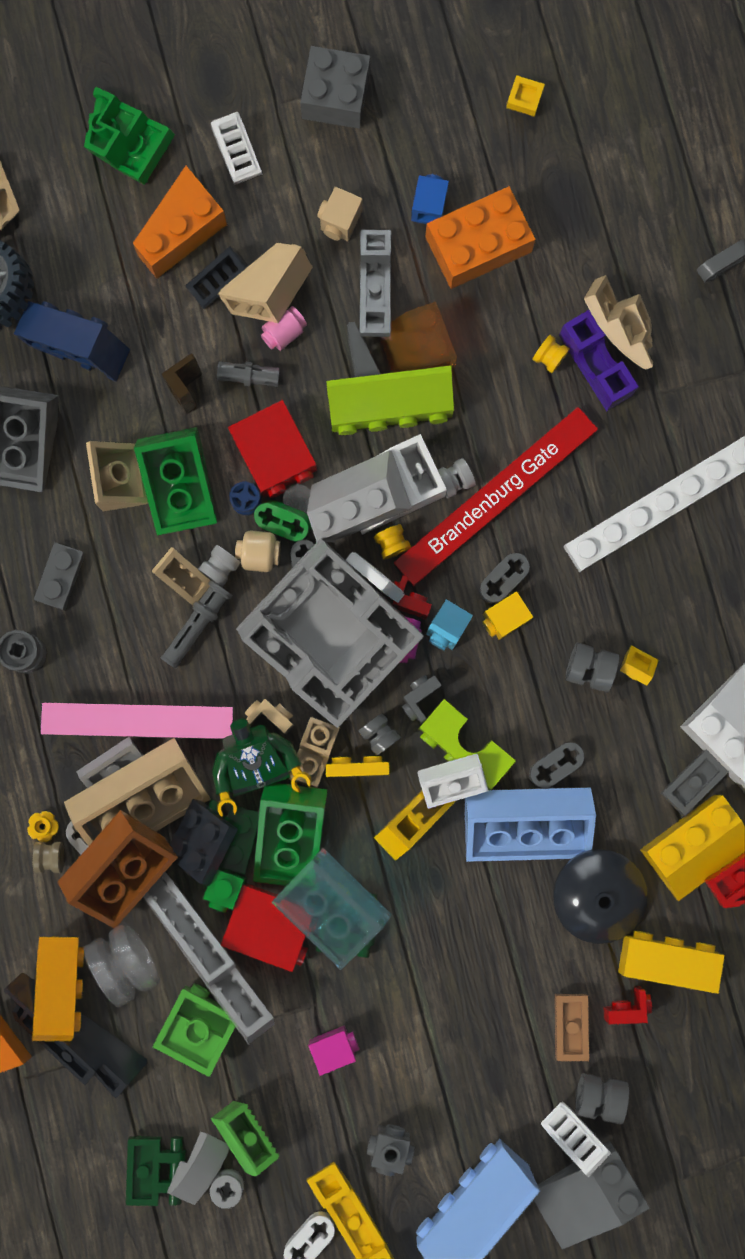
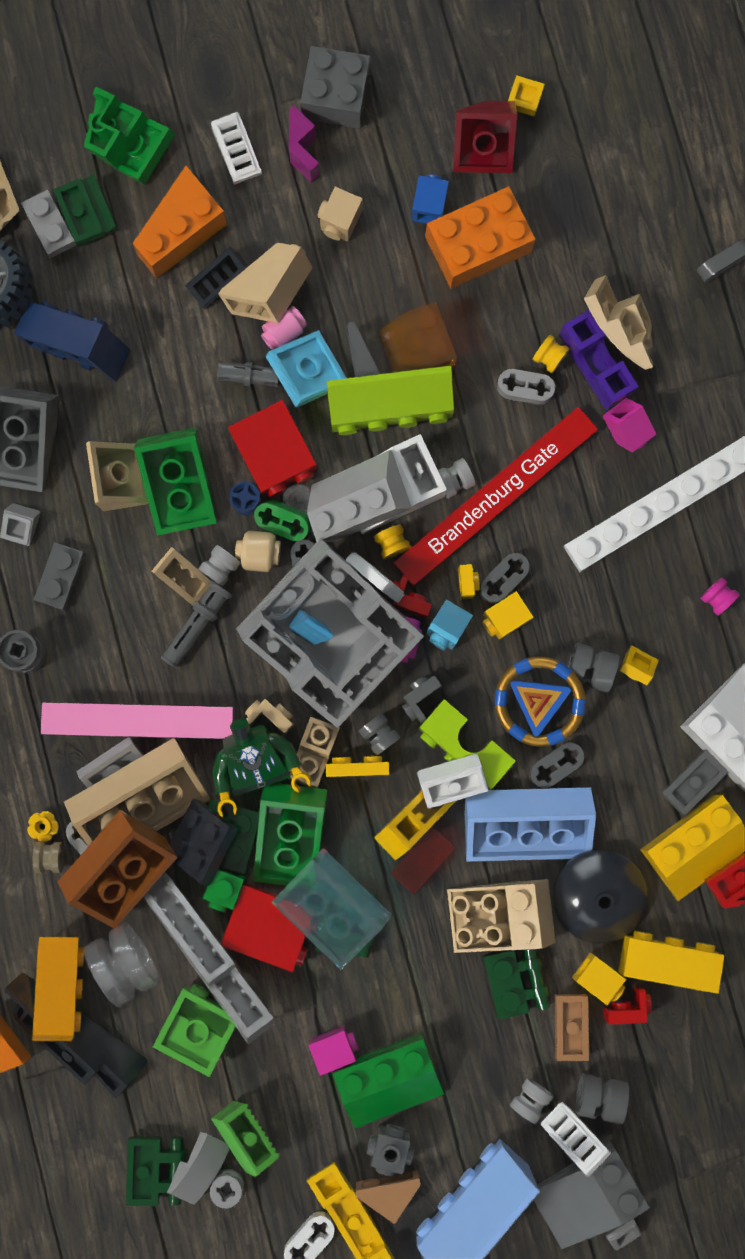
dark brown panel [161,353,202,414] -> none
slope [360,230,391,337] -> none
none -> light grey slope [0,503,40,546]
none -> light grey plate [21,190,76,258]
none -> dark green plate [53,173,118,247]
none -> medium azure plate [266,330,347,408]
none -> magenta slope [289,105,320,183]
none -> dark azure slope [289,609,333,645]
none -> green slope [332,1033,444,1128]
none -> medium nougat slope [356,1170,421,1224]
none -> clear red plate [390,827,456,895]
none -> tan slope [447,879,556,953]
none -> dark red slope [453,101,517,173]
none -> yellow plate [458,564,480,600]
none -> dark green plate [483,949,550,1020]
none -> piece [494,656,586,747]
none -> light grey beam [497,369,555,405]
none -> light grey wheel [510,1078,554,1124]
none -> yellow brick [572,952,626,1005]
none -> dark pink brick [603,398,656,453]
none -> light grey slope [606,1219,642,1250]
none -> dark pink wheel [700,577,740,616]

